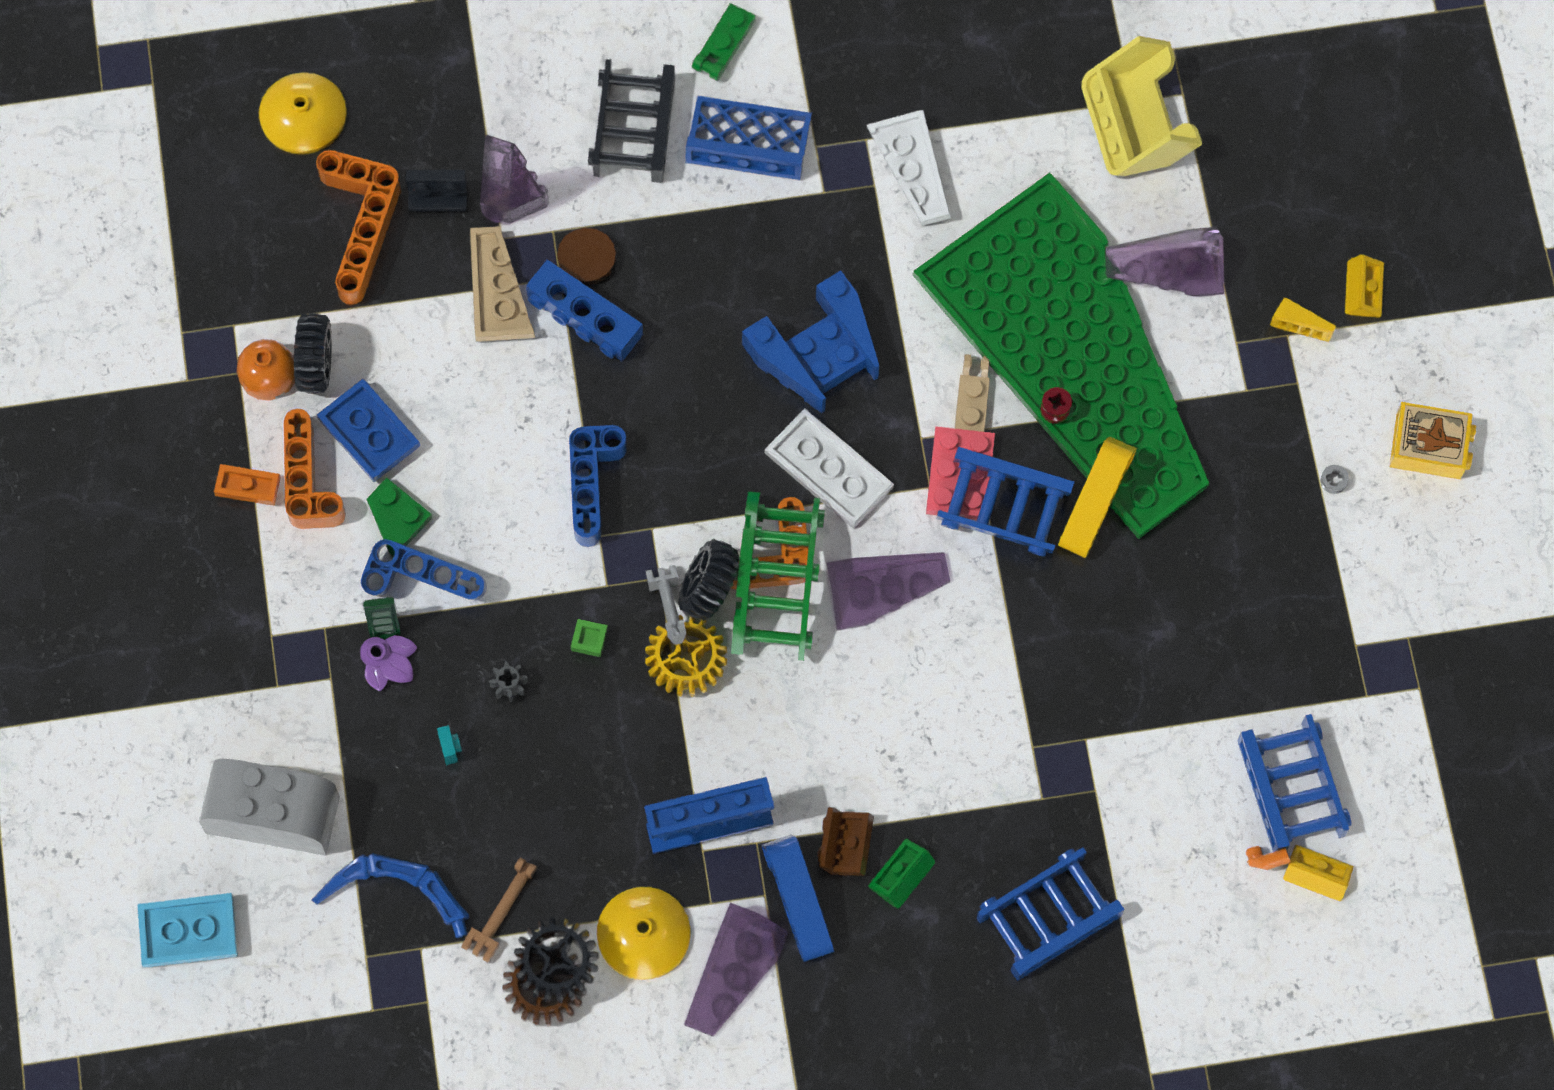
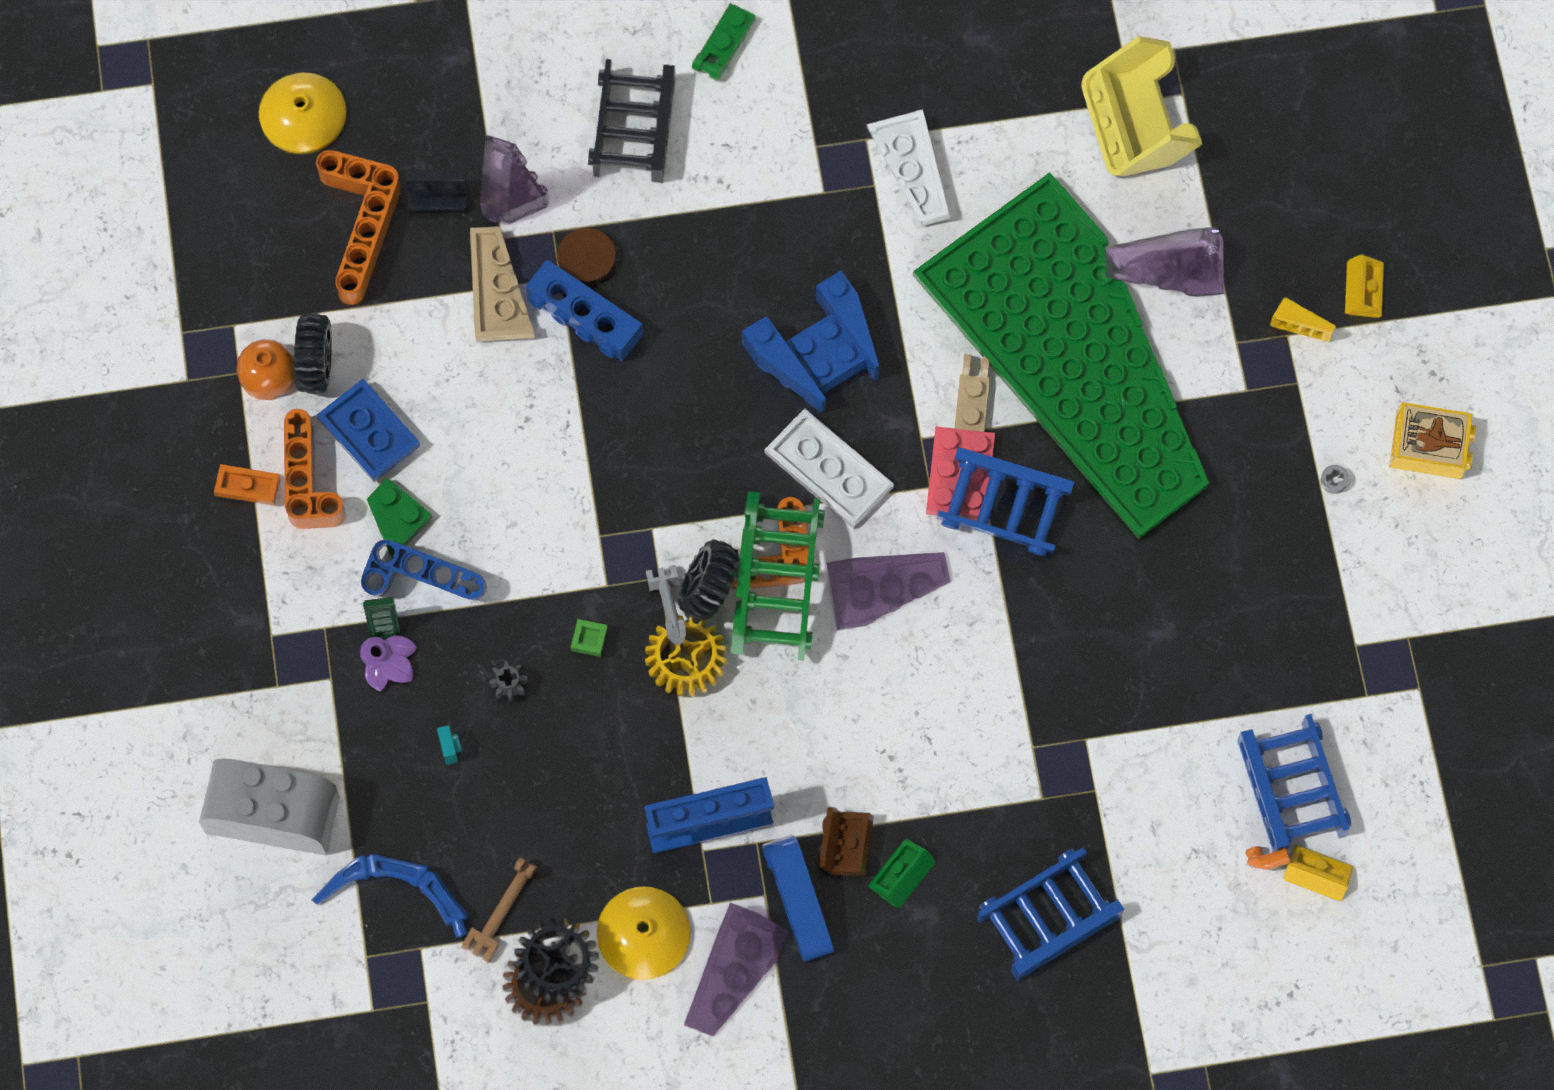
medium azure plate [137,893,238,968] -> none
blue beam [569,425,627,547] -> none
blue fence [686,96,812,180] -> none
dark red wheel [1040,387,1072,424] -> none
yellow beam [1058,436,1137,558] -> none

